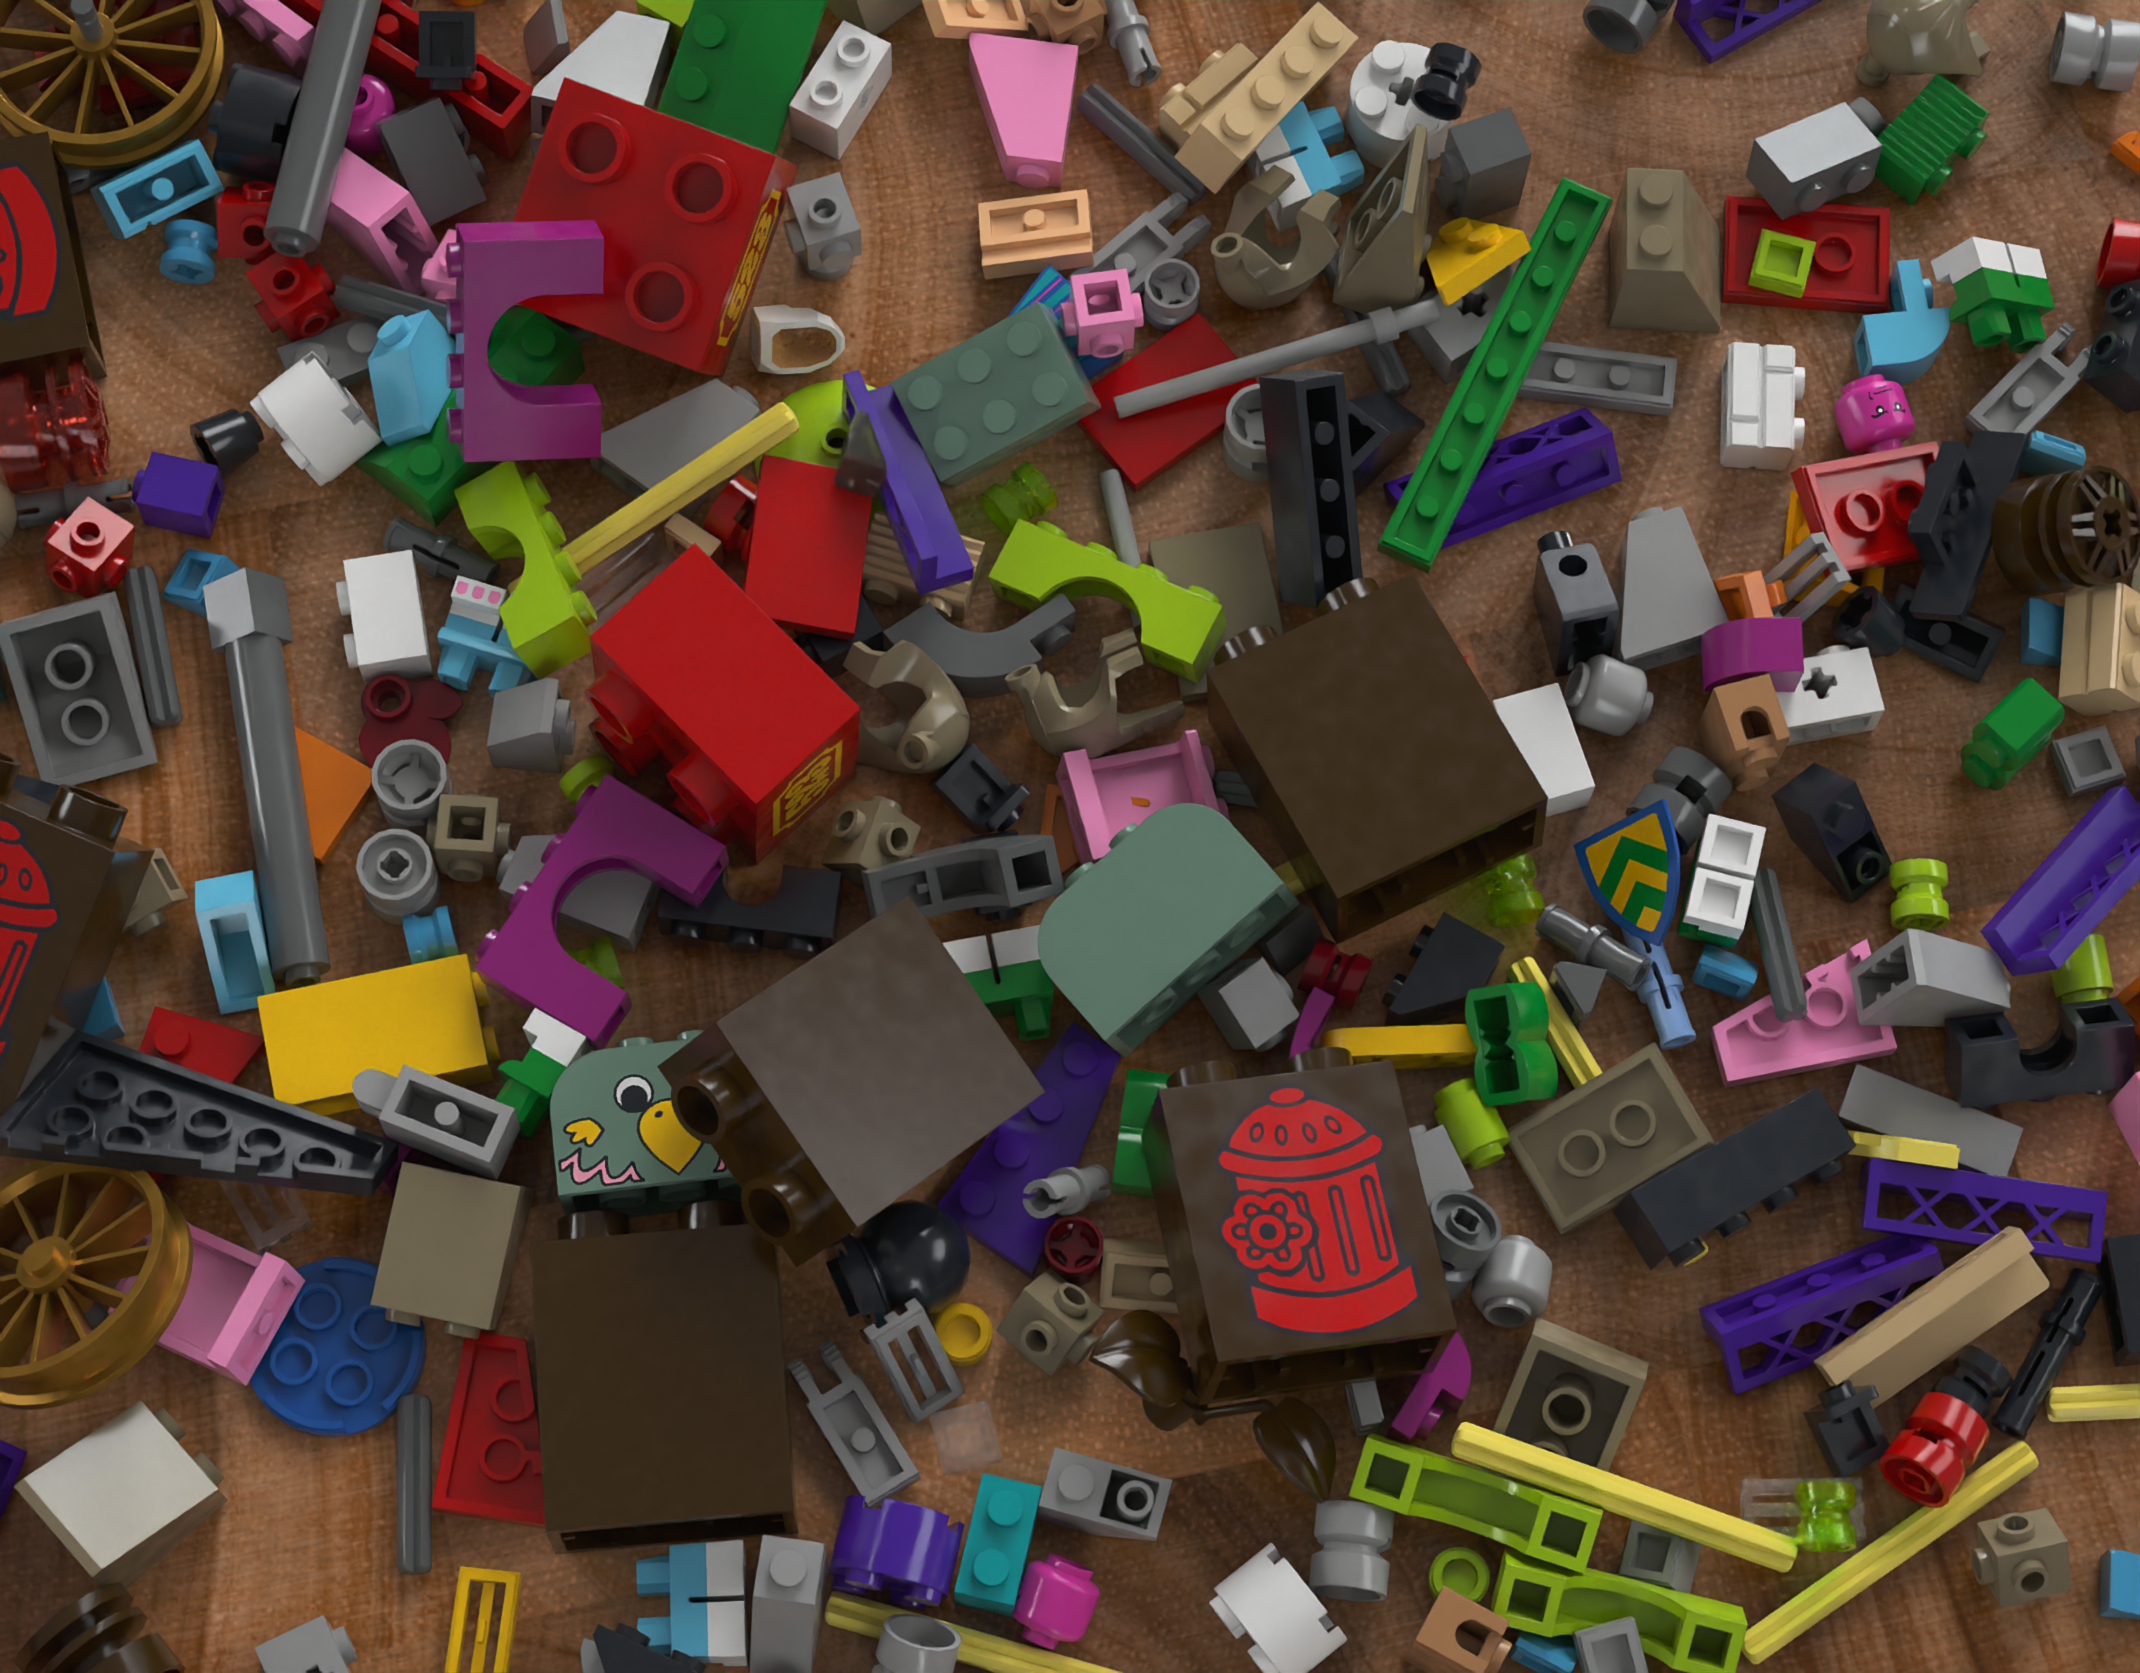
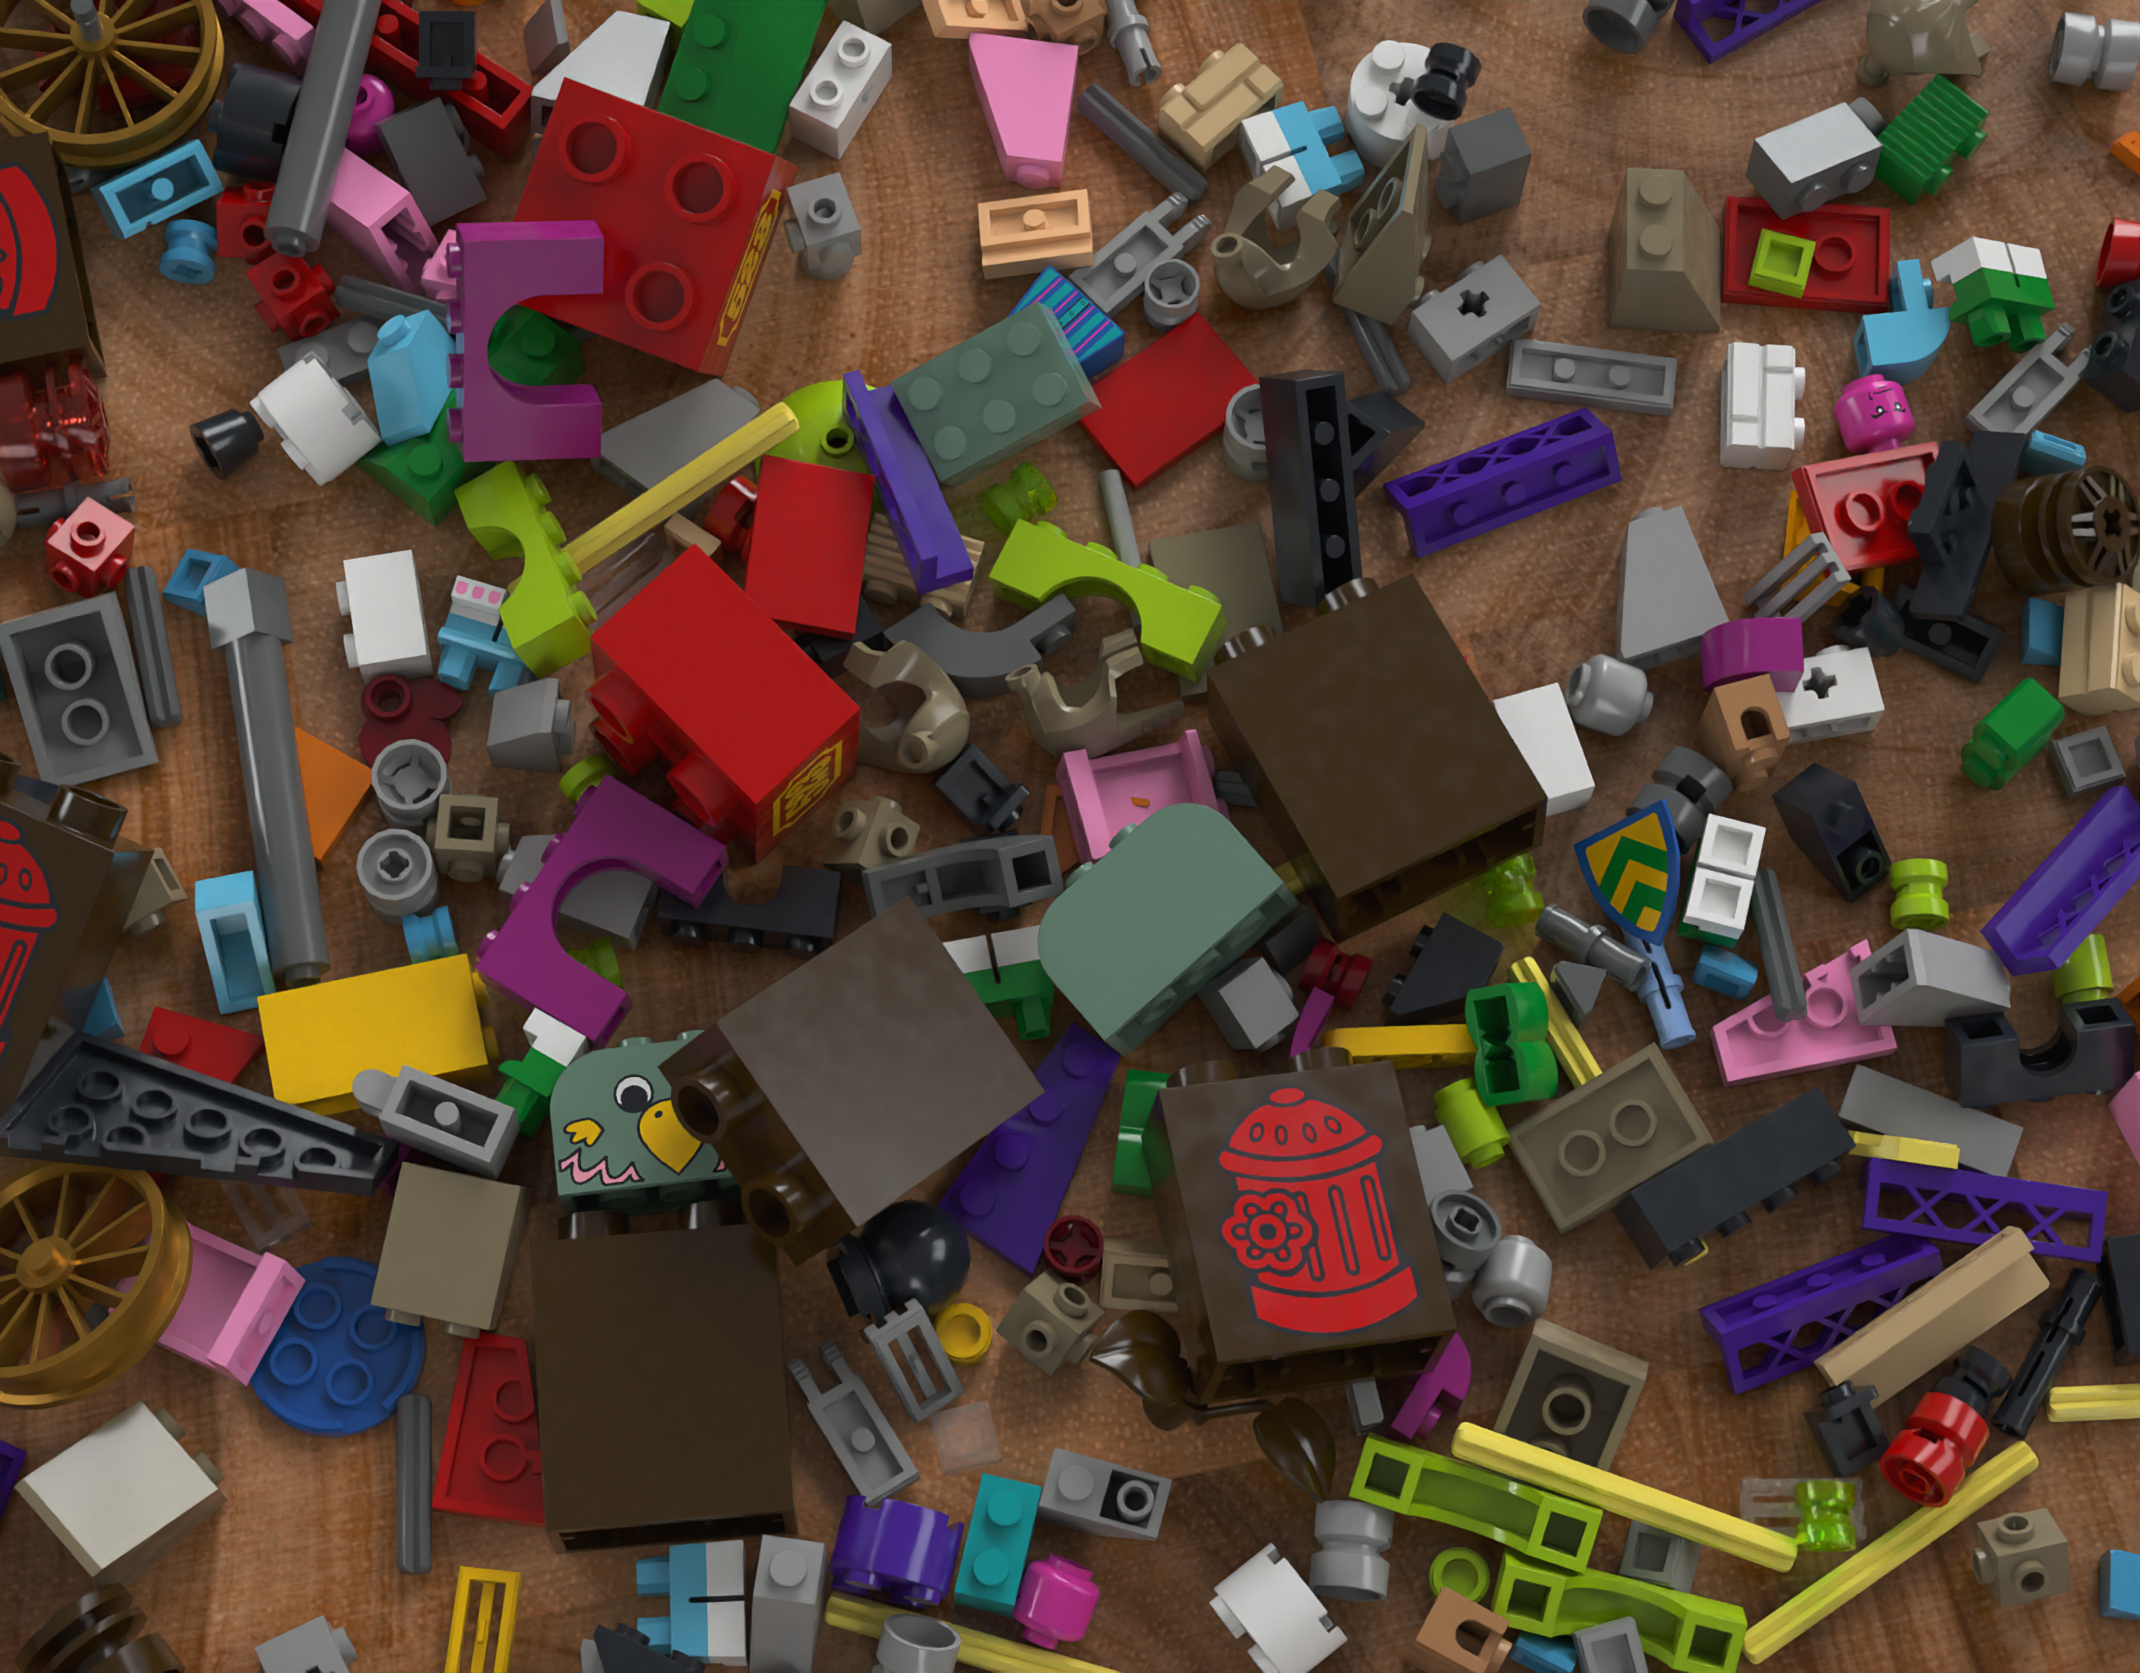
dark purple brick [132,452,226,539] -> none
dark grey pin [383,516,500,586] -> none
rock [749,304,845,375] -> none
clear smoke slope [833,411,887,497] -> none
light grey pin [1023,1164,1111,1218] -> none
bright pink brick [1060,268,1144,358] -> none
light grey bar [1113,298,1440,419] -> none
tan arch [1174,2,1358,194] -> none
green tile [1377,177,1613,574] -> none
yellow wing [1426,217,1531,306] -> none
black torso [1533,531,1620,677] -> none
orange tile [1712,570,1788,622] -> none

